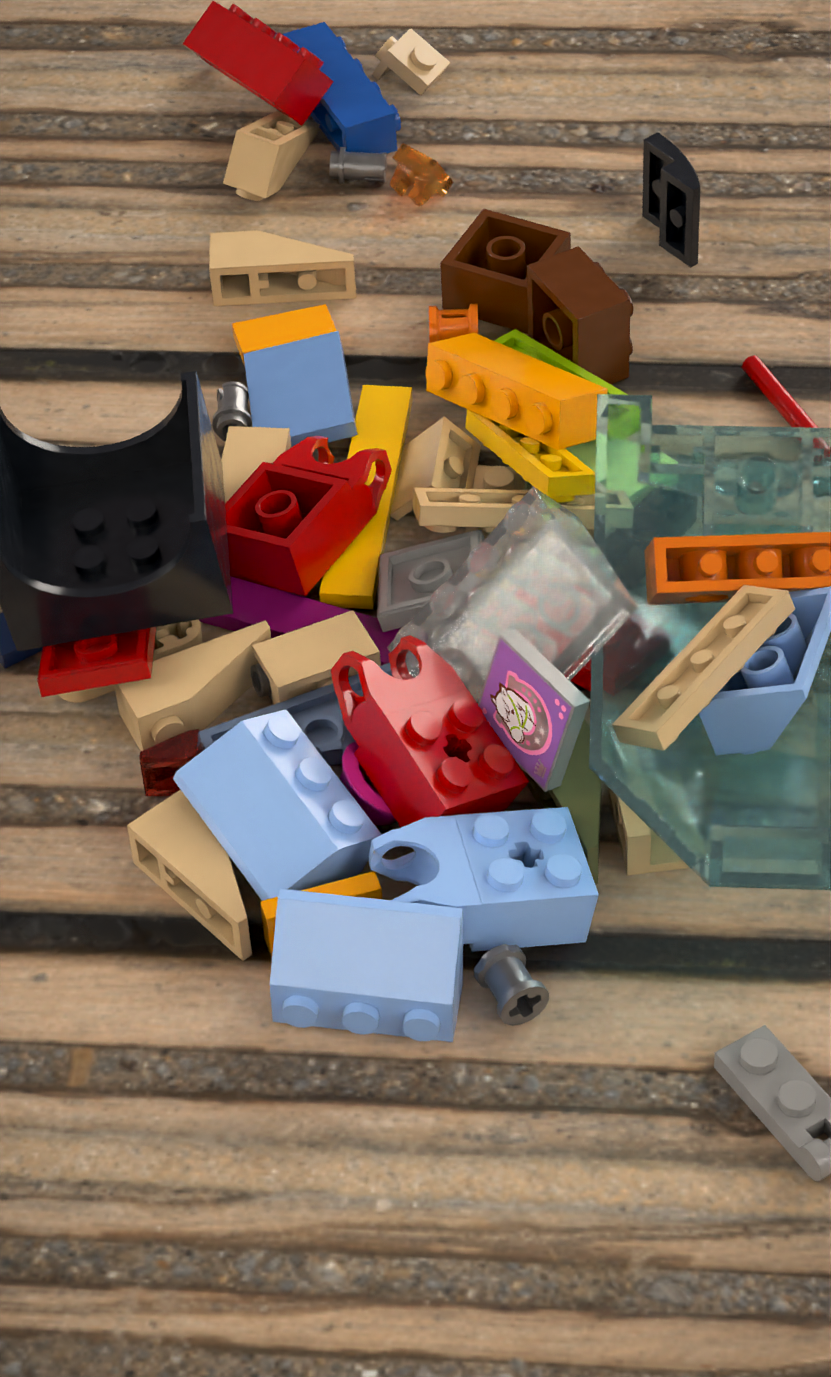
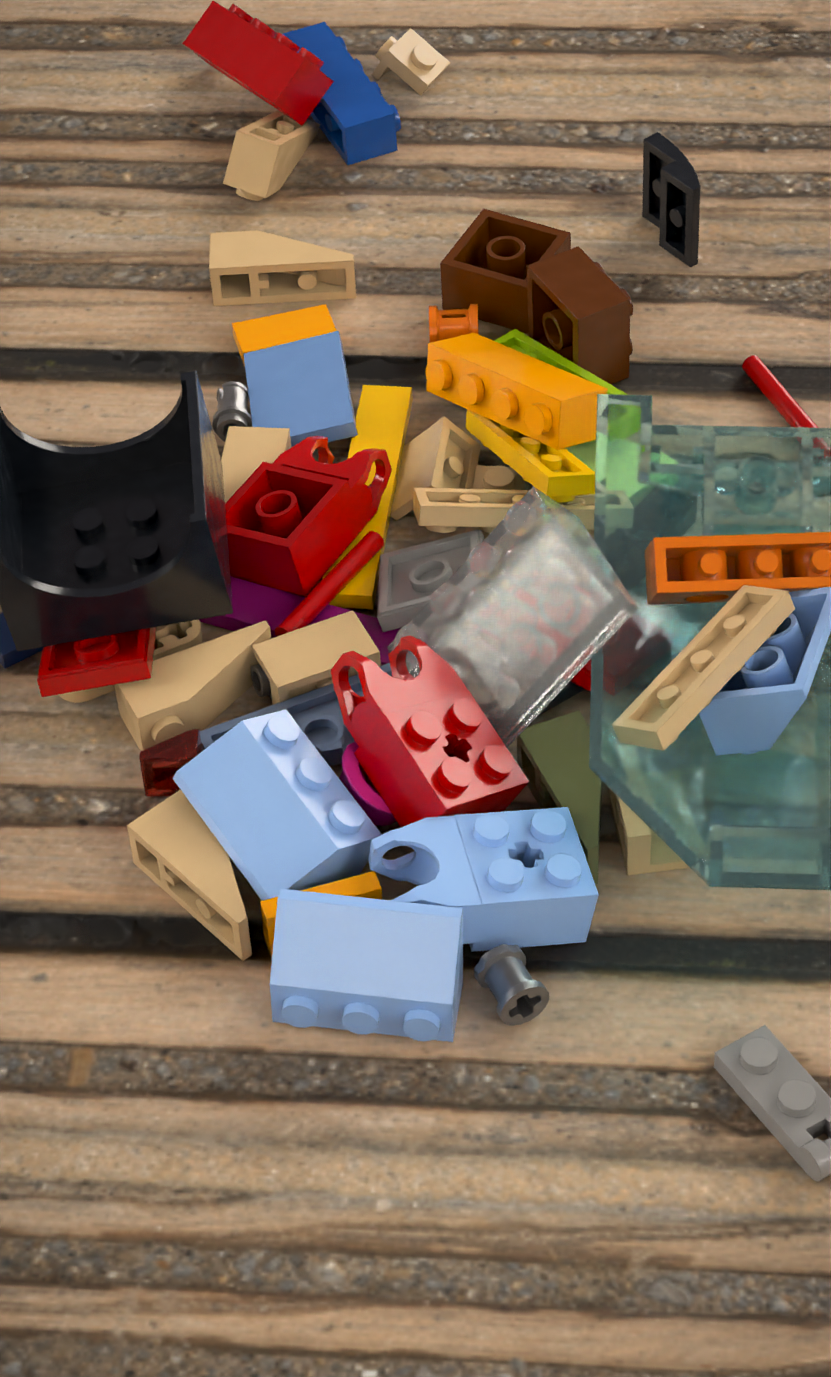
flat silver pin [330,147,387,184] -> none
clear orange tile [390,143,454,206] -> none
tile [478,629,590,792] -> none
none -> red bar [275,531,384,636]

